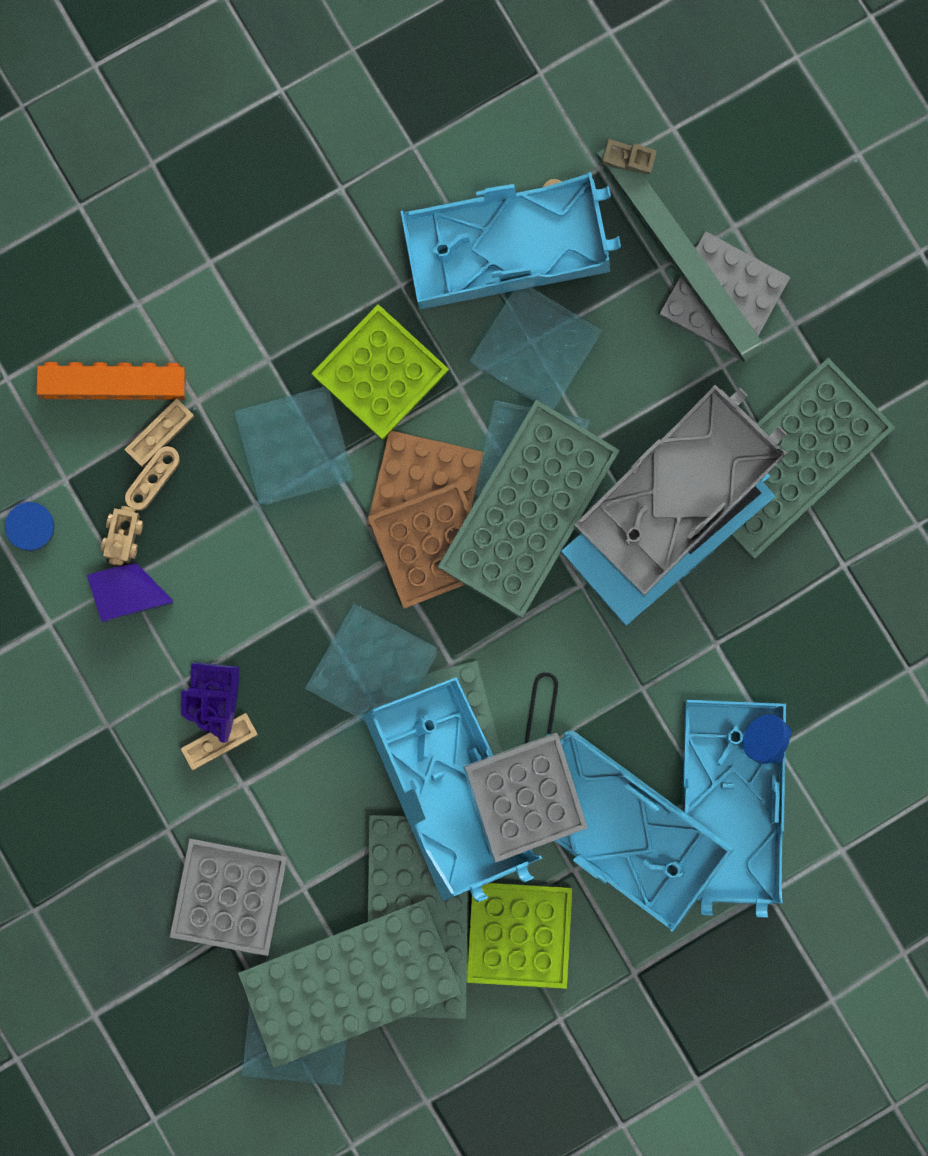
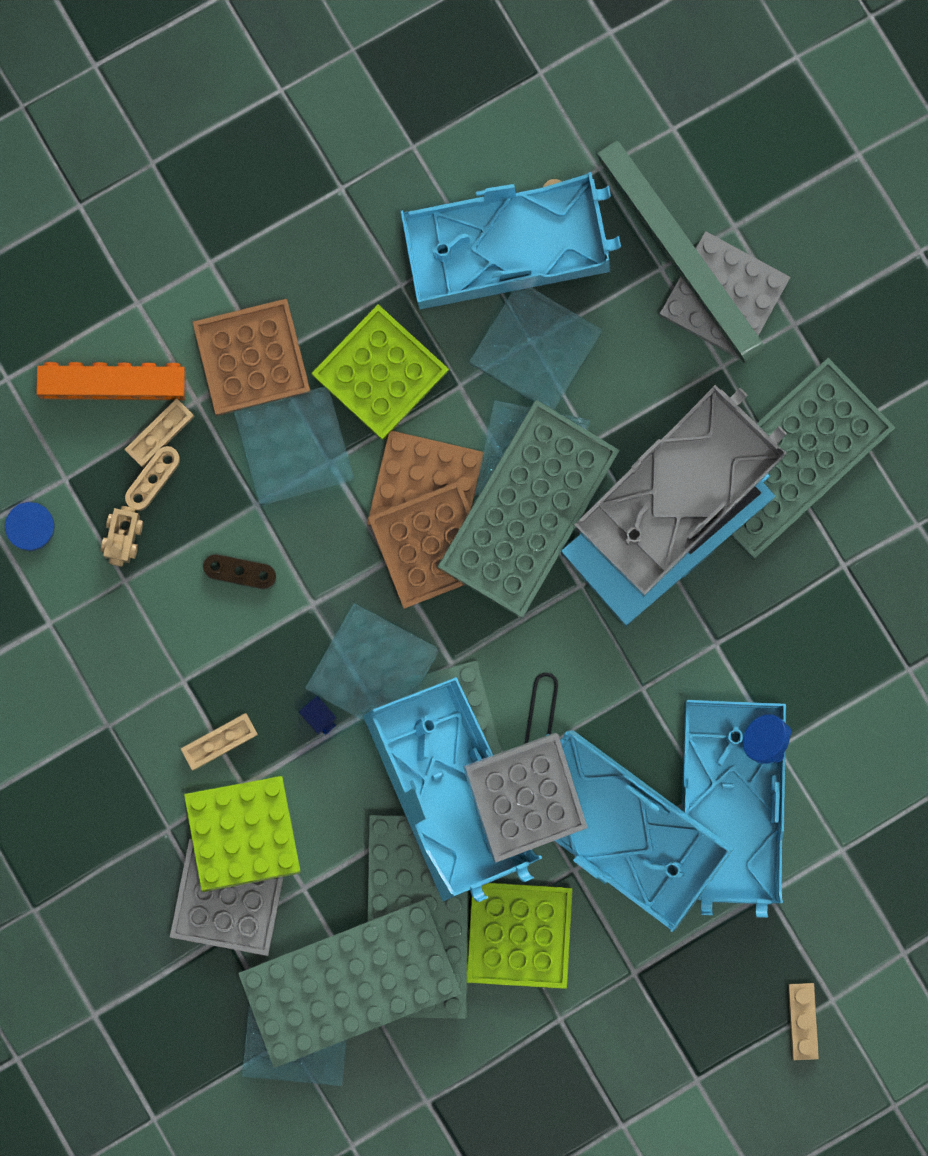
dark purple slope [87,563,173,623] -> none
dark purple slope [181,662,240,743] -> none
dark tan slope [601,139,657,174] -> none
none -> lime plate [184,776,301,892]
none -> medium nougat plate [193,299,311,416]
none -> dark brown plate [203,554,276,590]
none -> clear blue brick [299,696,337,736]
none -> tan plate [788,983,819,1060]

